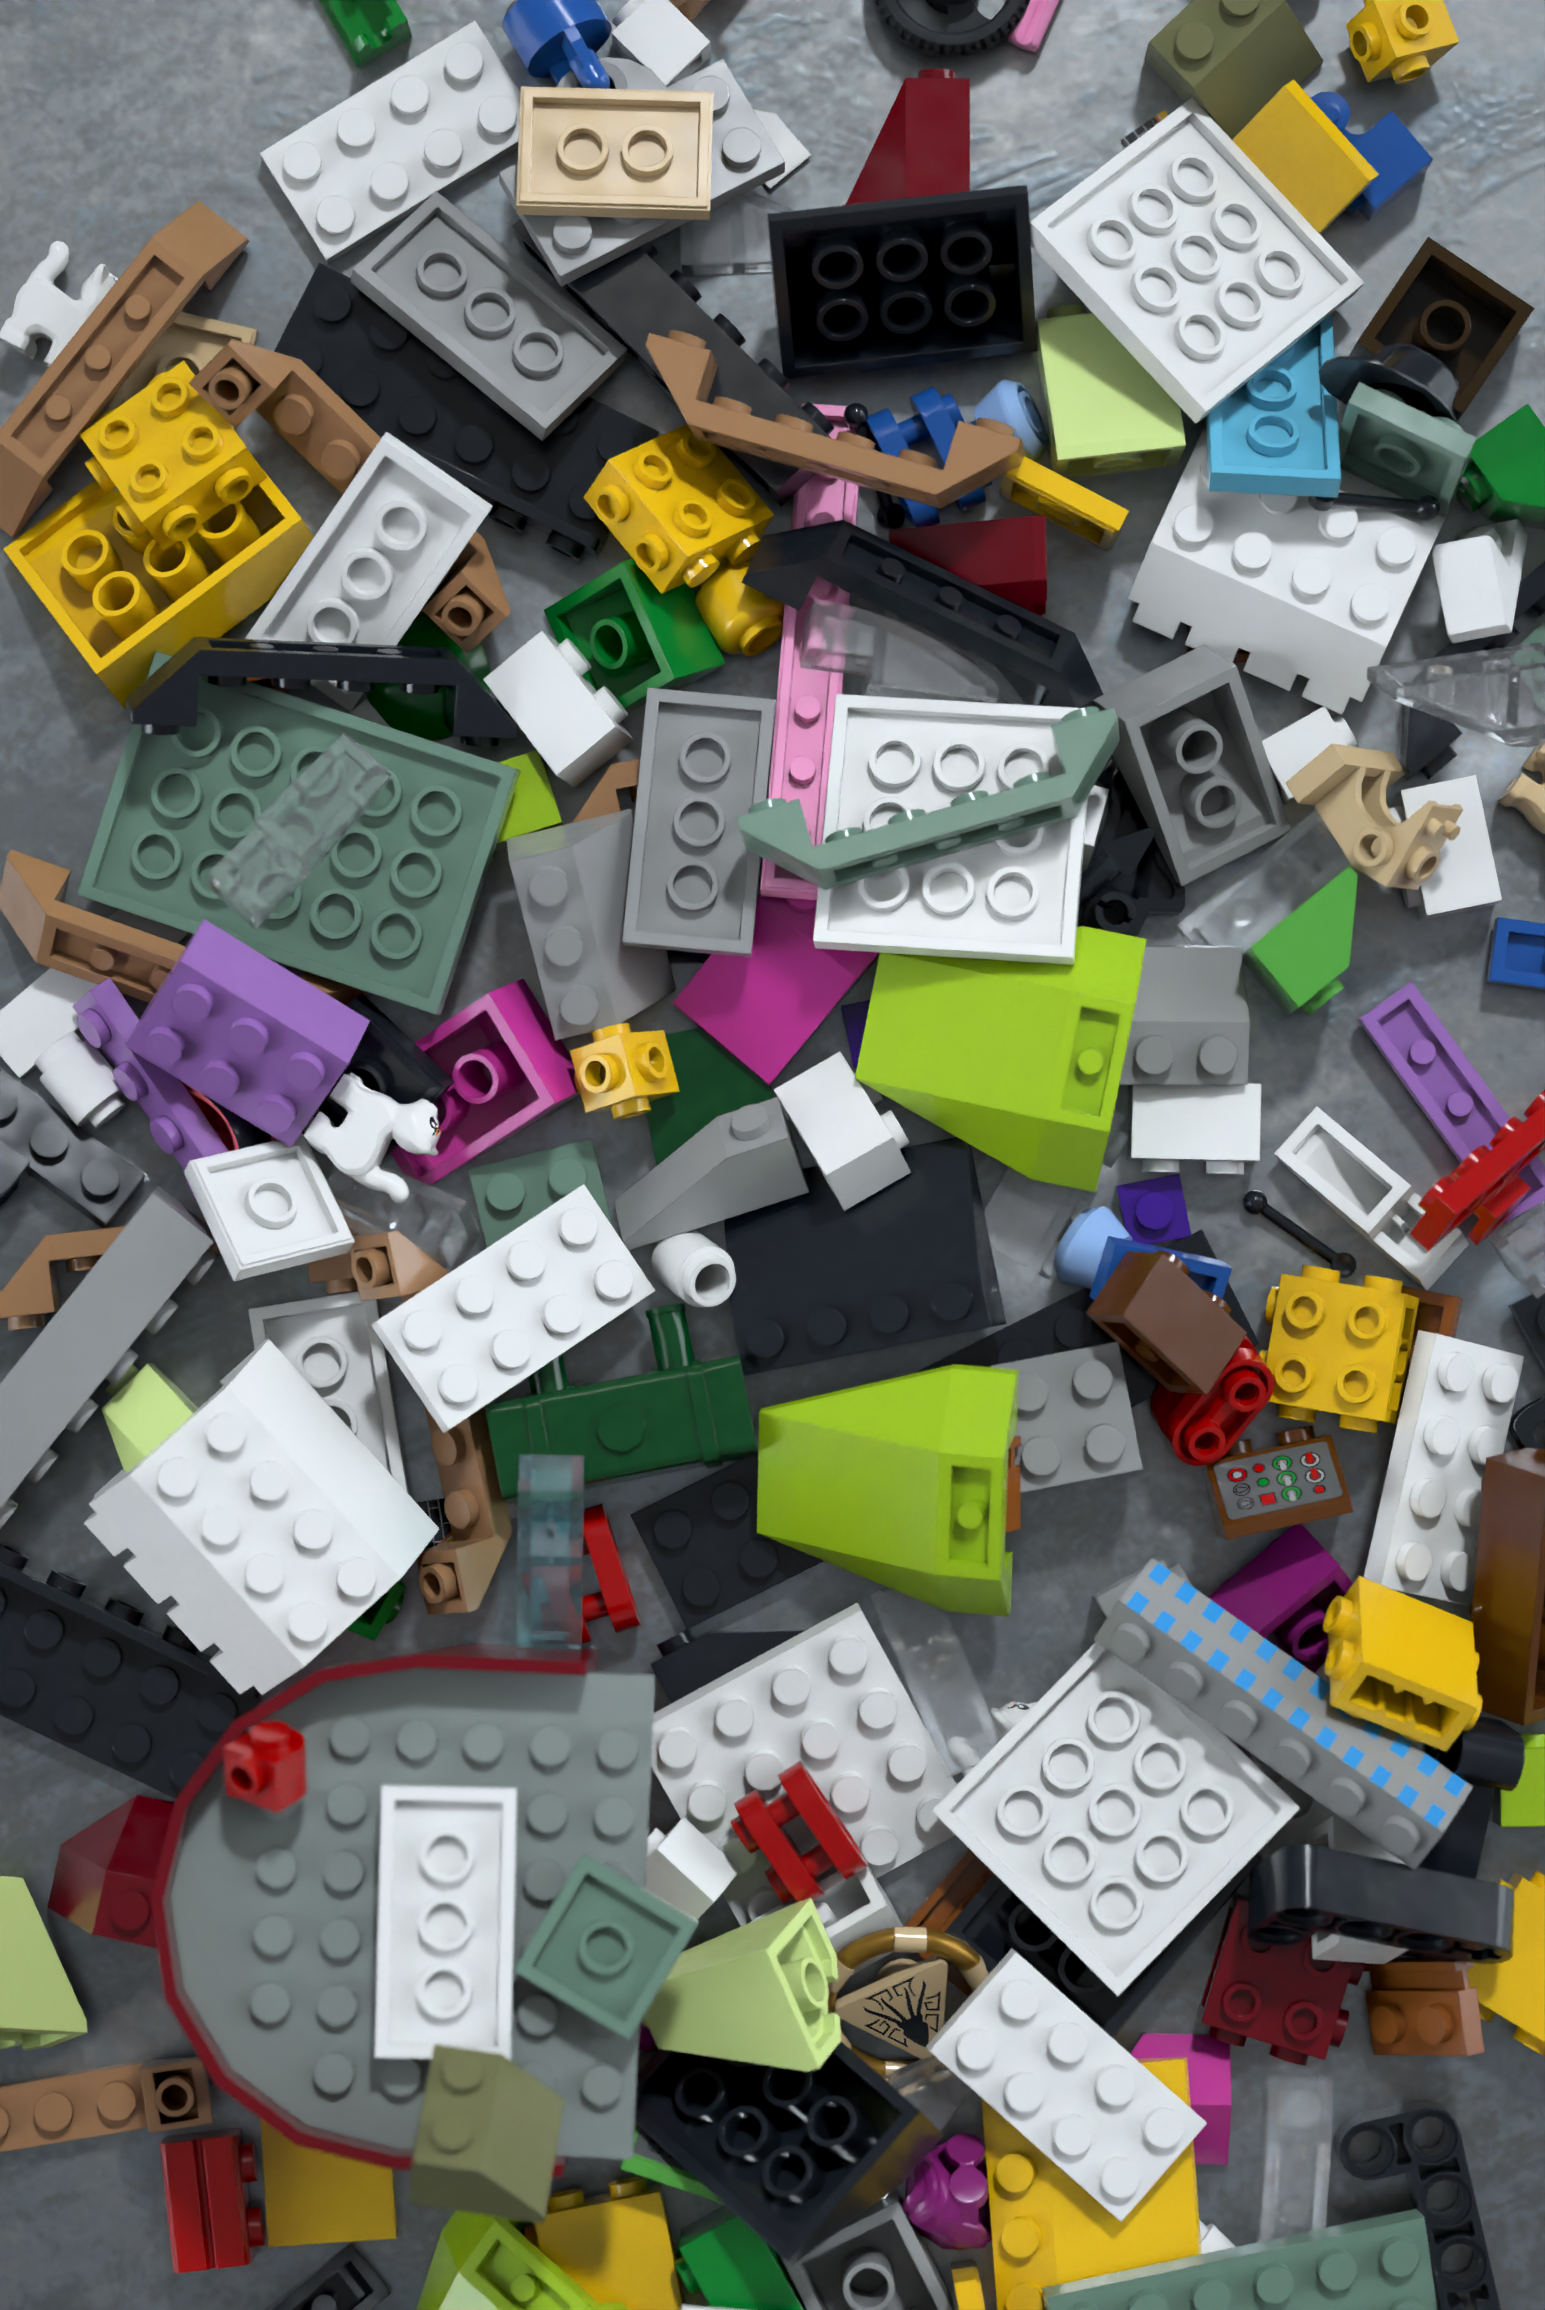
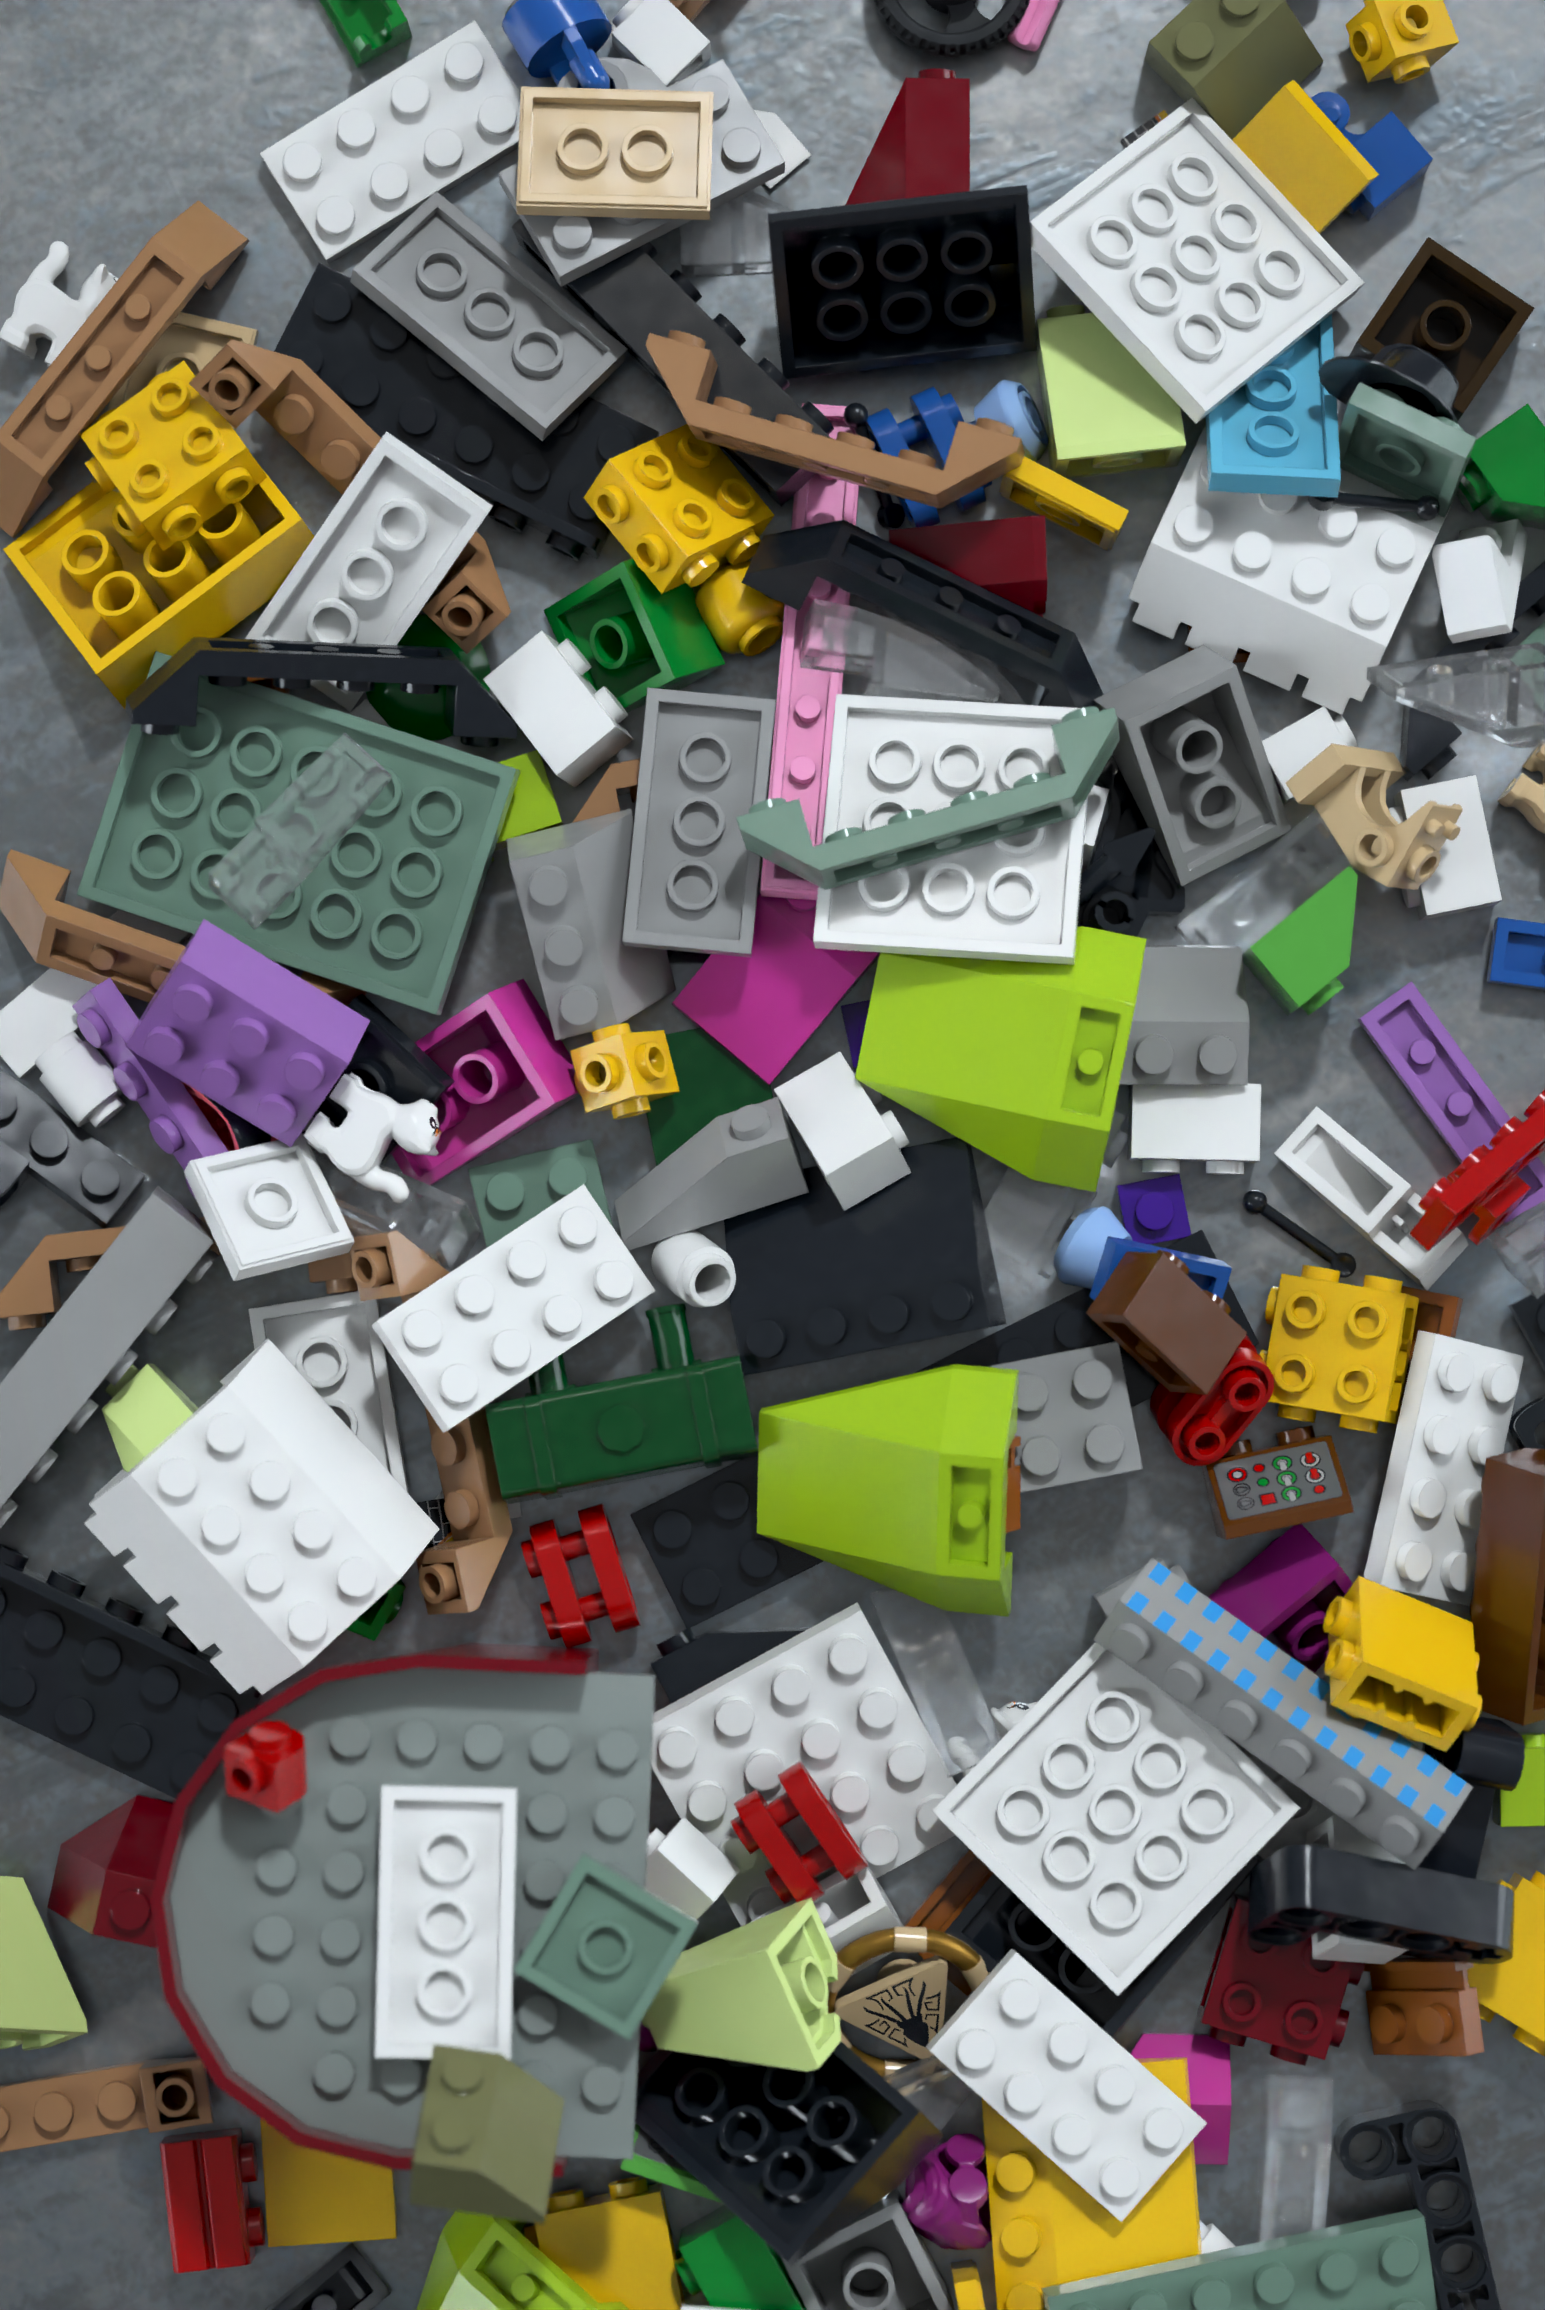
clear light blue slope [517,1455,584,1649] -> none

